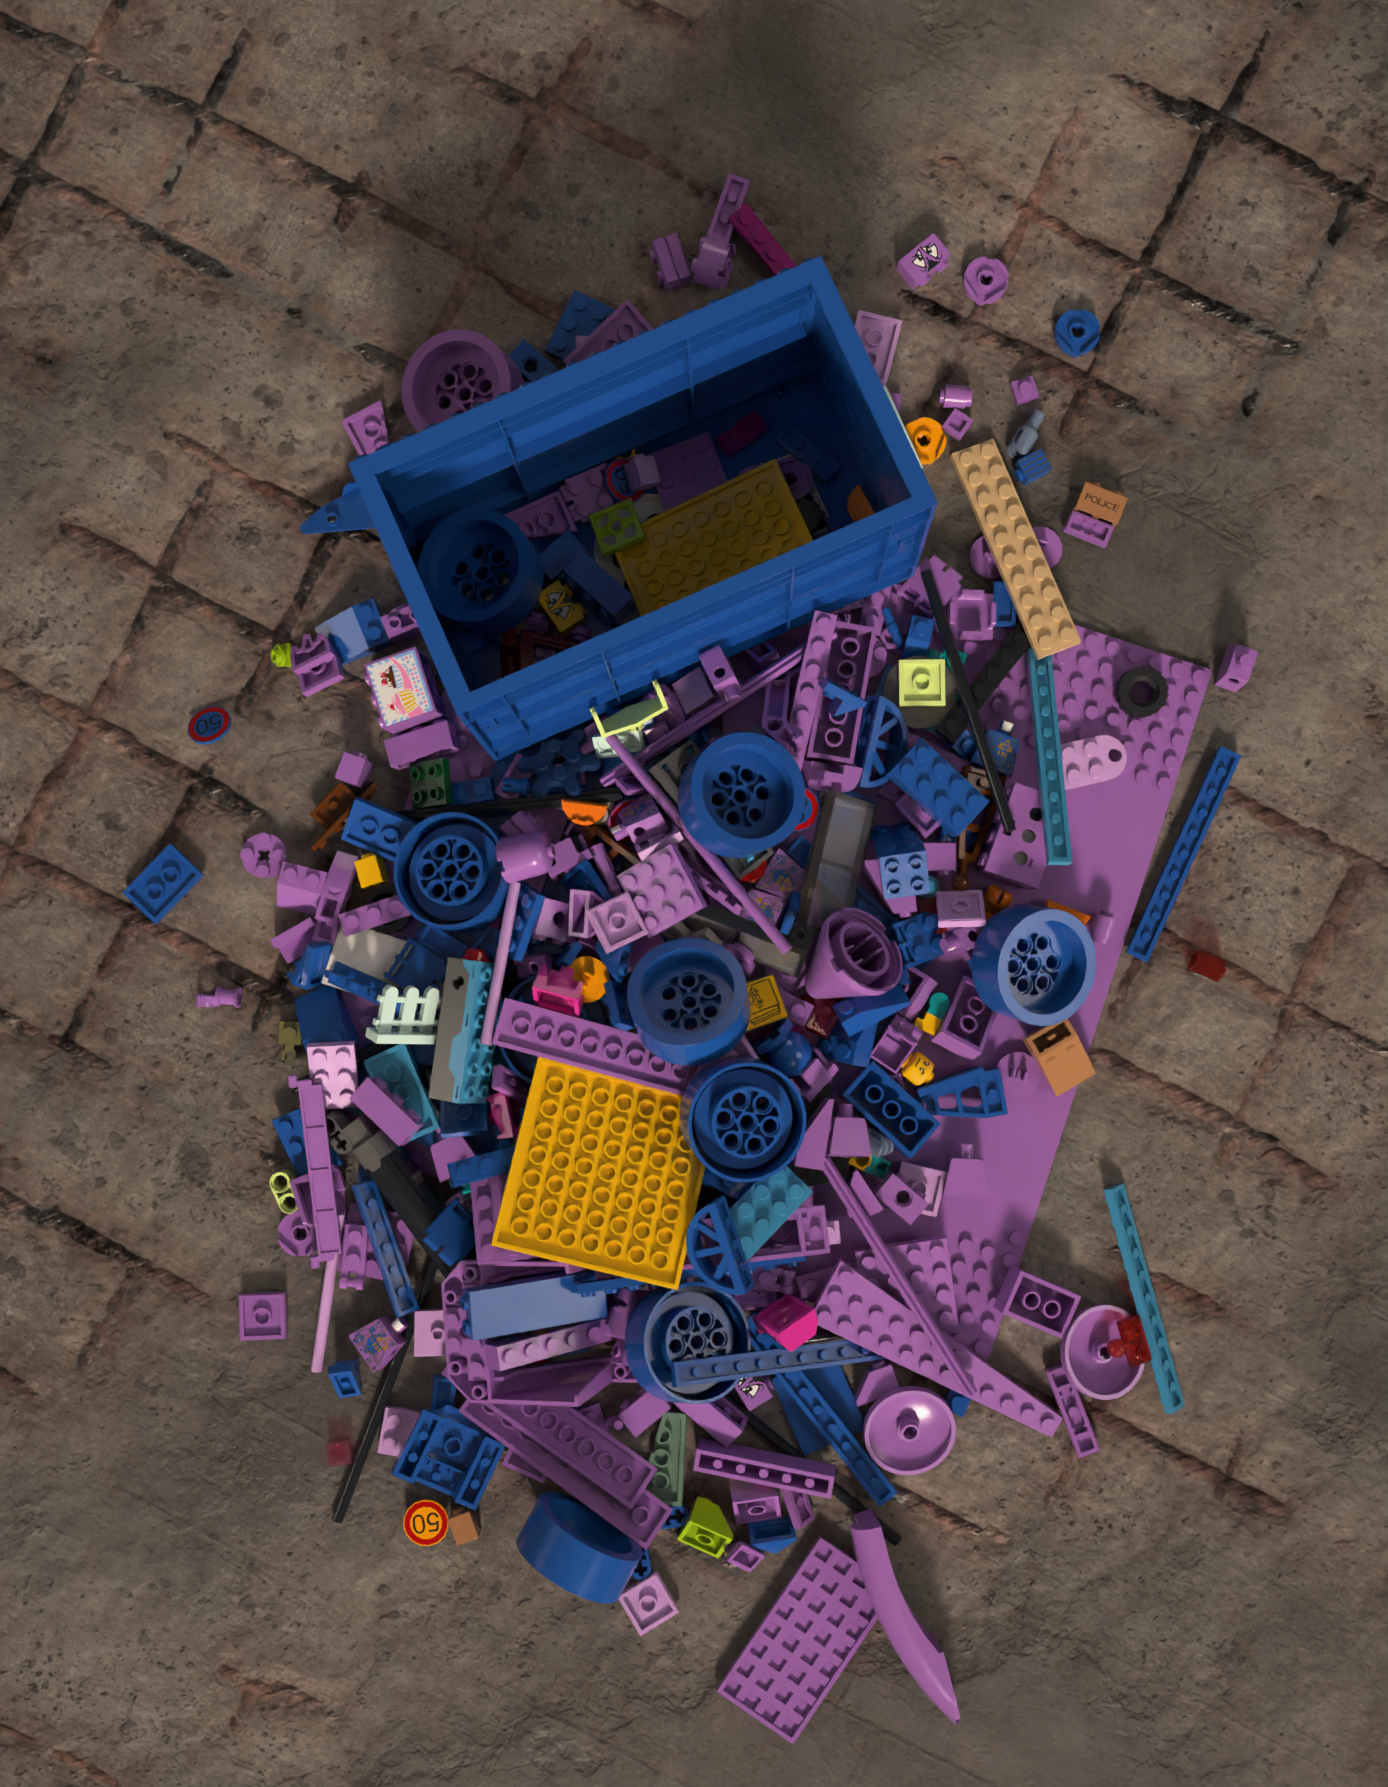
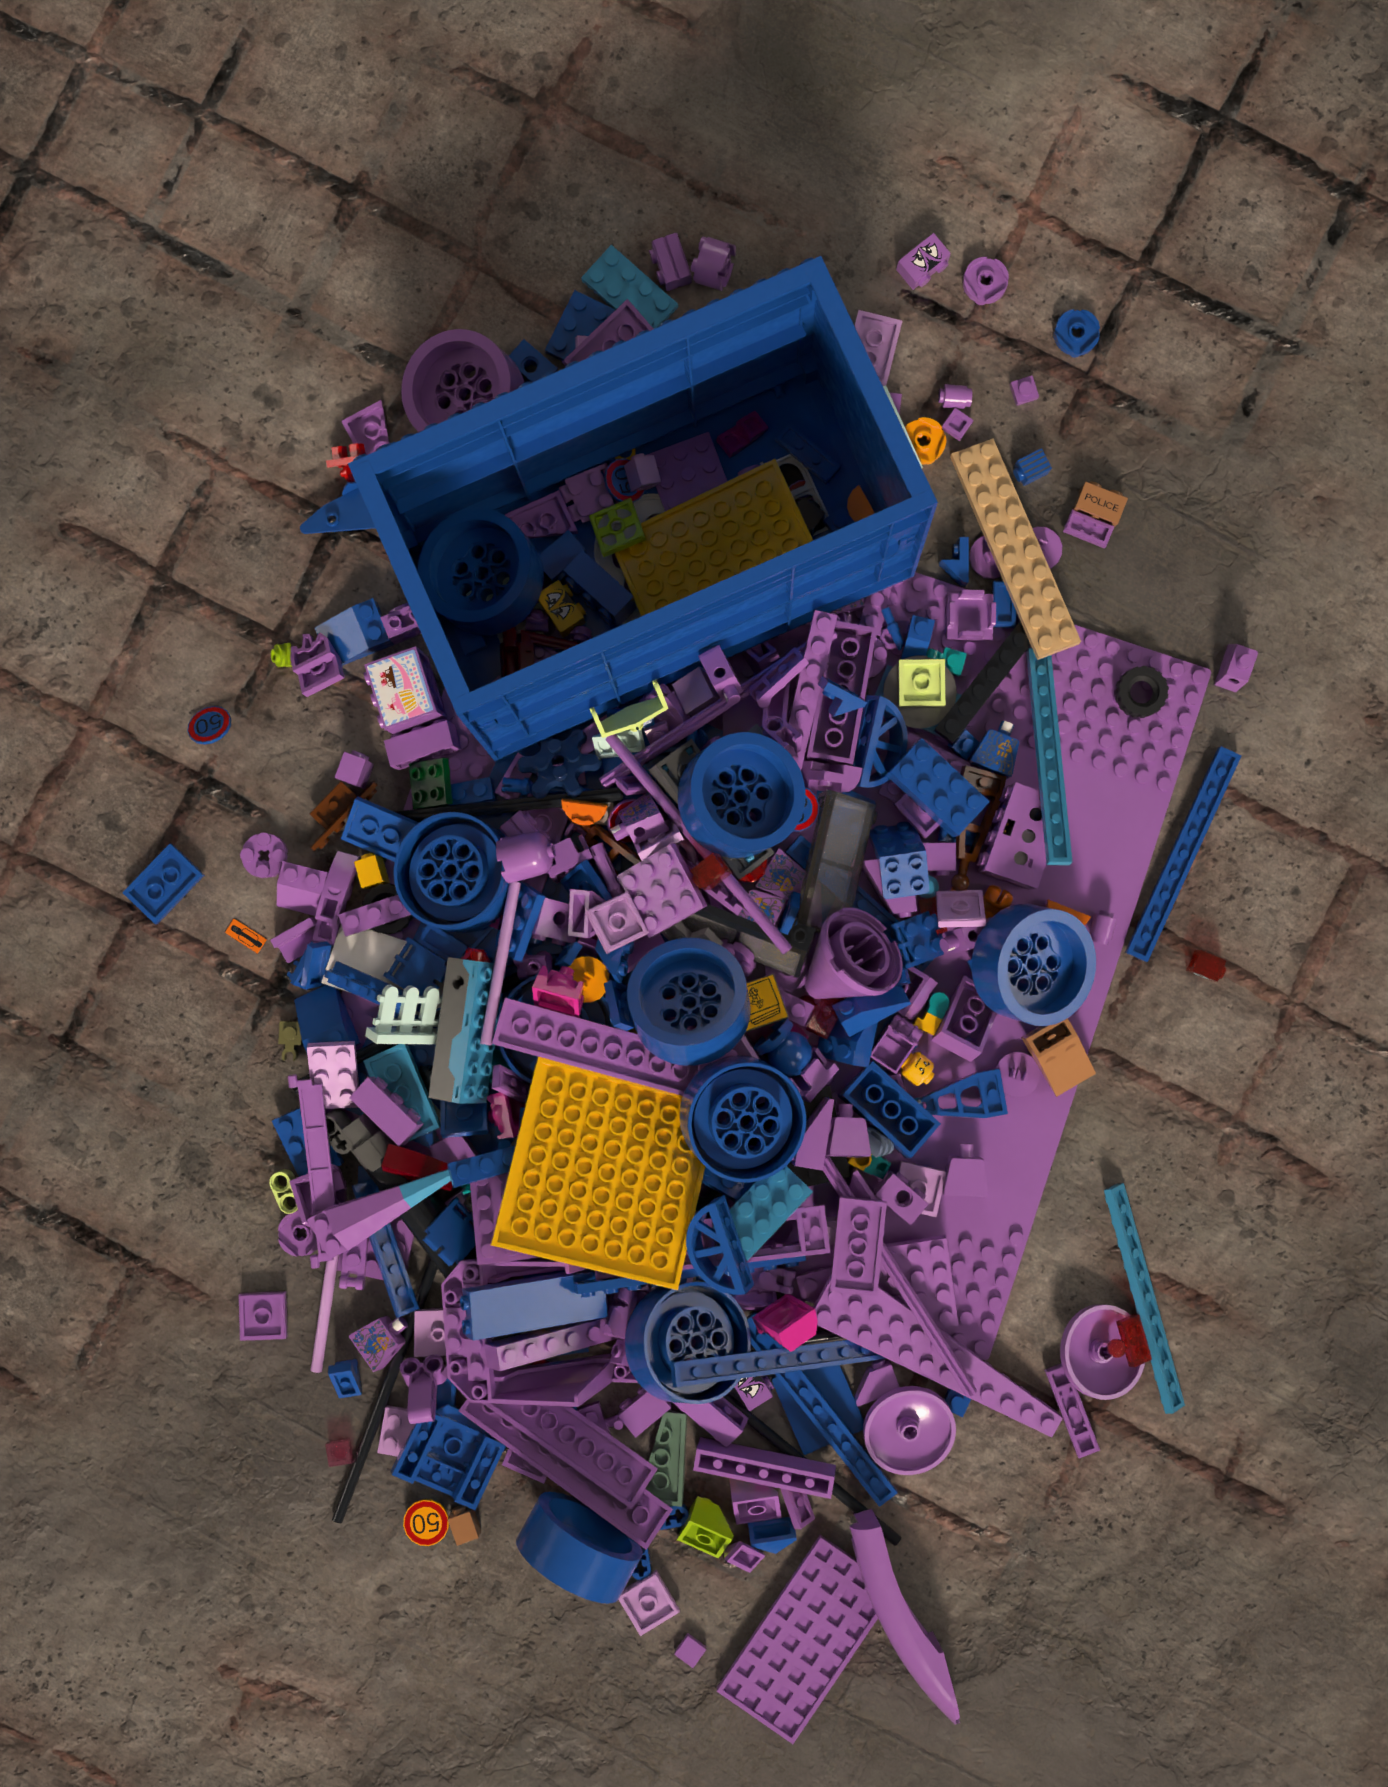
medium lavender connector [195,986,243,1008] -> none
medium lavender plate [707,173,750,243] -> none
magenta plate [728,203,796,277] -> none
medium lavender plate [777,457,813,503] -> none
medium lavender plate [897,554,963,620] -> none
blue tile [914,1065,985,1097] -> none
black piece [920,570,1016,833] -> none
medium lavender brick [993,1264,1081,1339] -> none
sand blue arm [1007,409,1045,459] -> none
lavender plate [1061,735,1127,790] -> none
none -> orange sticker [225,919,267,954]
none -> medium lavender plate [307,1169,451,1259]
none -> red hips [326,443,366,482]
none -> dark red slope [381,1144,453,1191]
none -> medium lavender piece [400,1355,447,1424]
none -> dark azure plate [581,245,678,329]
none -> medium lavender tile [674,1633,707,1668]
none -> clear red brick [690,853,732,890]
none -> medium lavender plate [749,647,809,708]
none -> medium lavender plate [830,1196,887,1297]
none -> blue slope [939,537,969,587]

